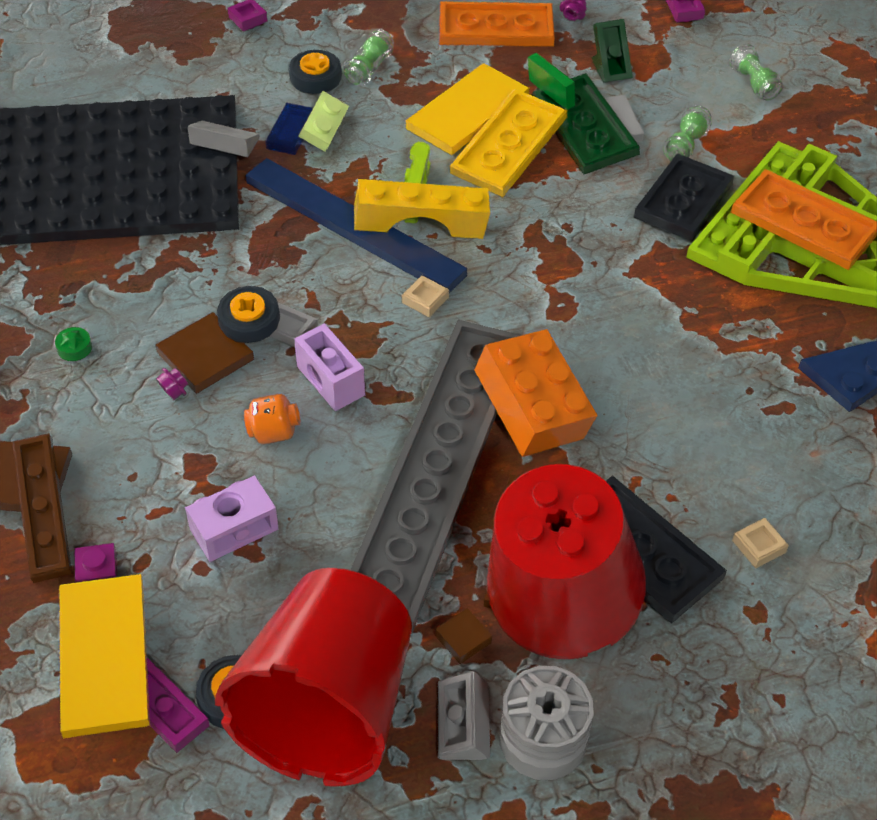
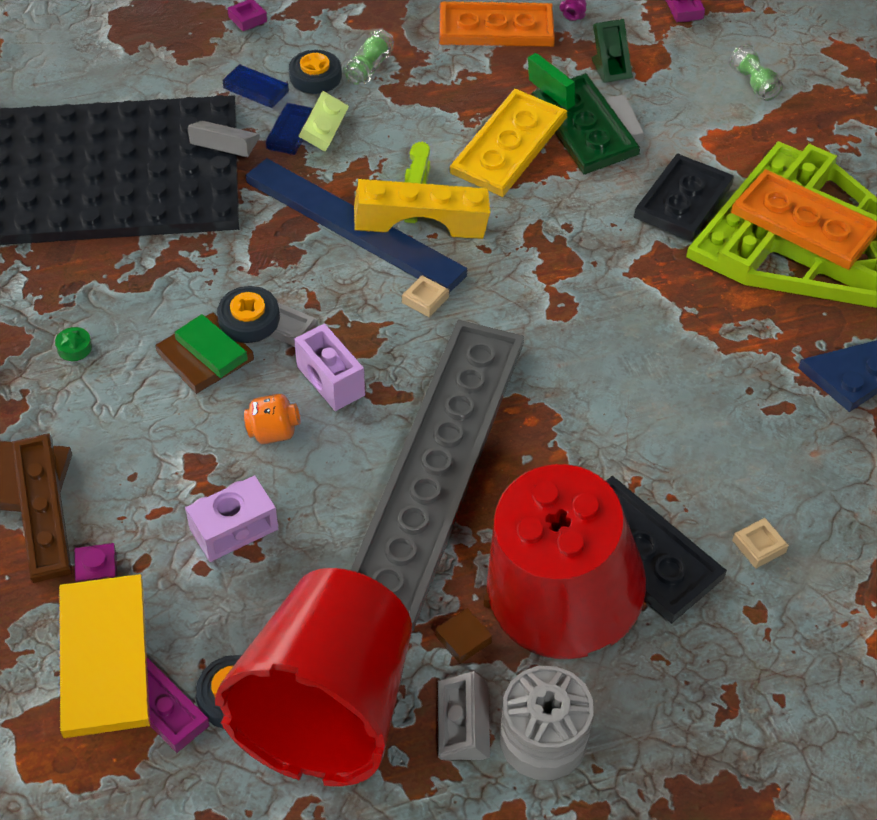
magenta plate [156,368,188,401] -> none
yellow tile [406,63,529,155] -> none
orange brick [474,329,598,457] -> none
clear piece [663,106,712,161] -> none
none -> green tile [174,314,248,378]
none -> clear blue tile [222,64,289,108]

